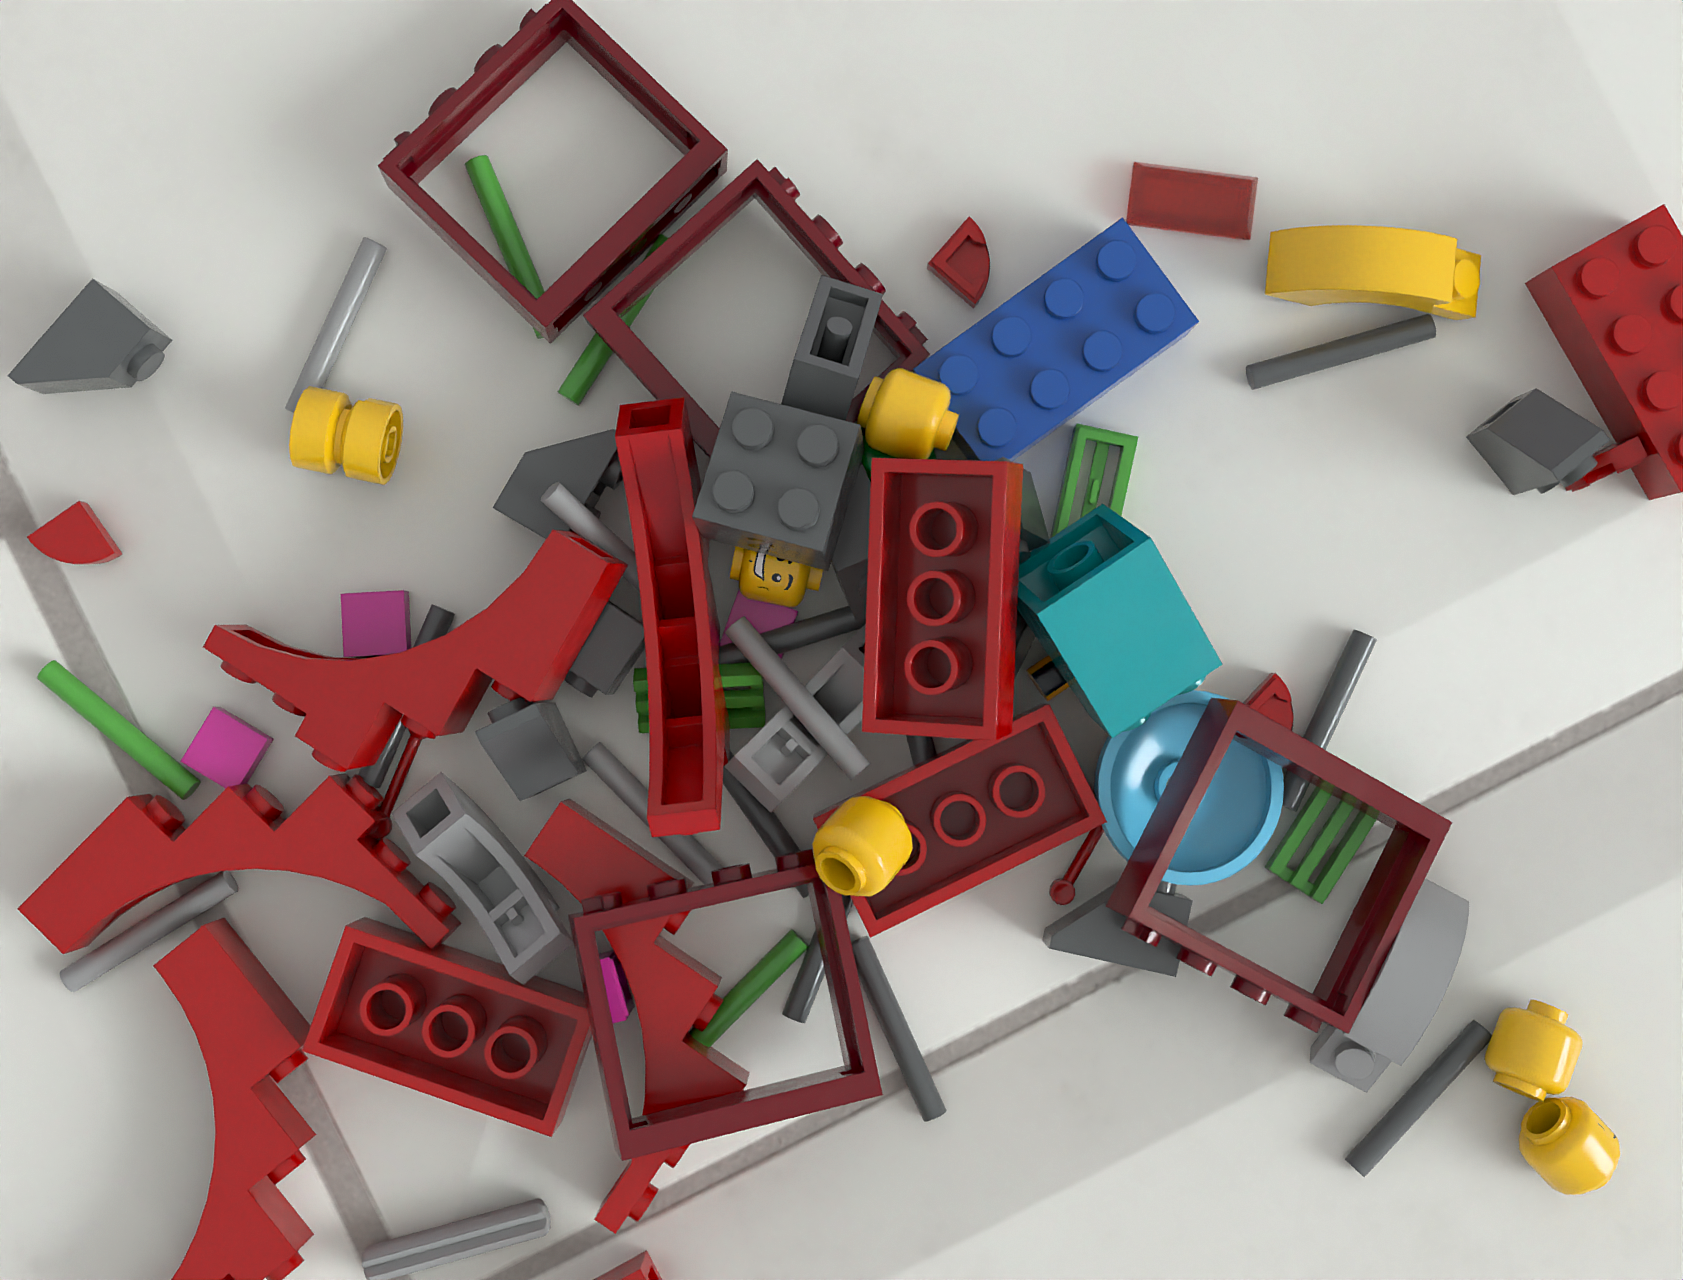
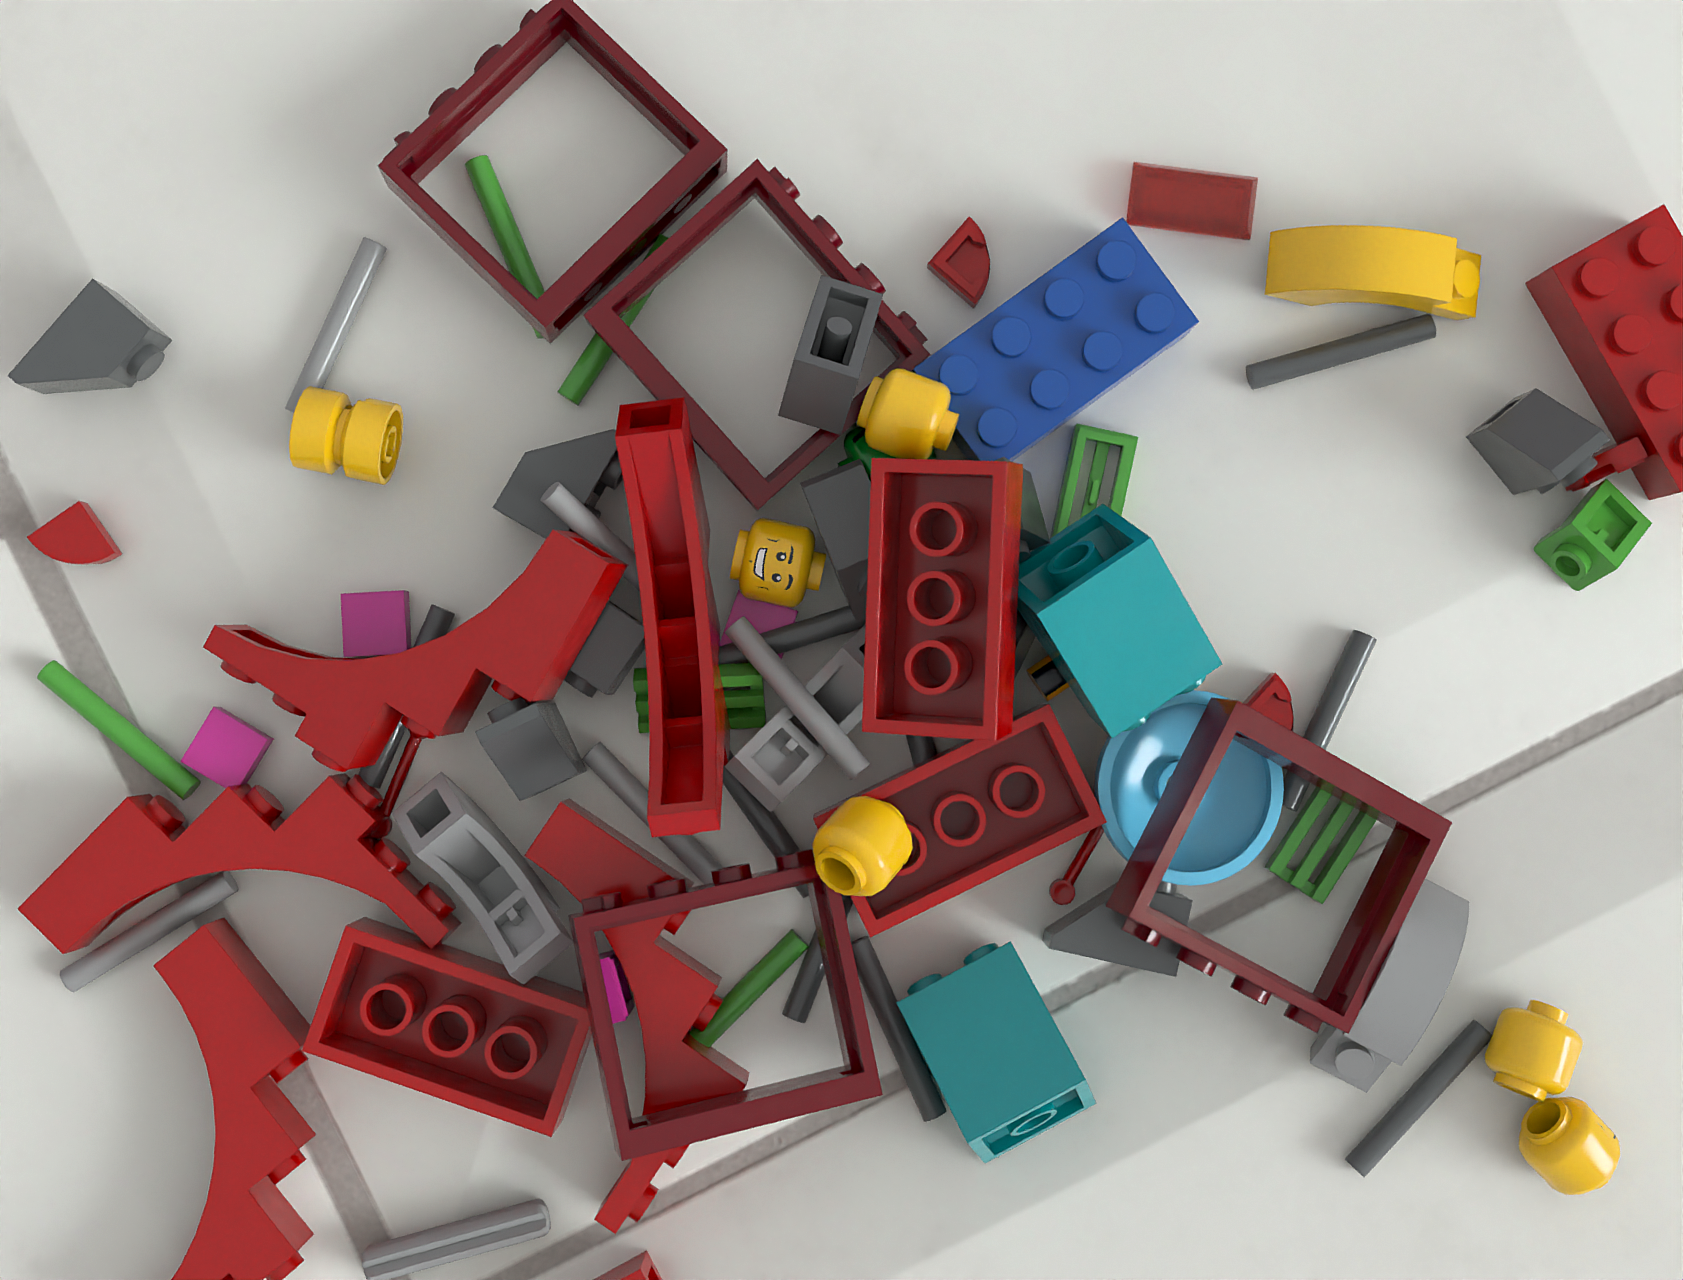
dark grey brick [692,391,865,571] -> none
none -> teal slope [896,941,1096,1163]
none -> bright green bracket [1534,479,1652,591]

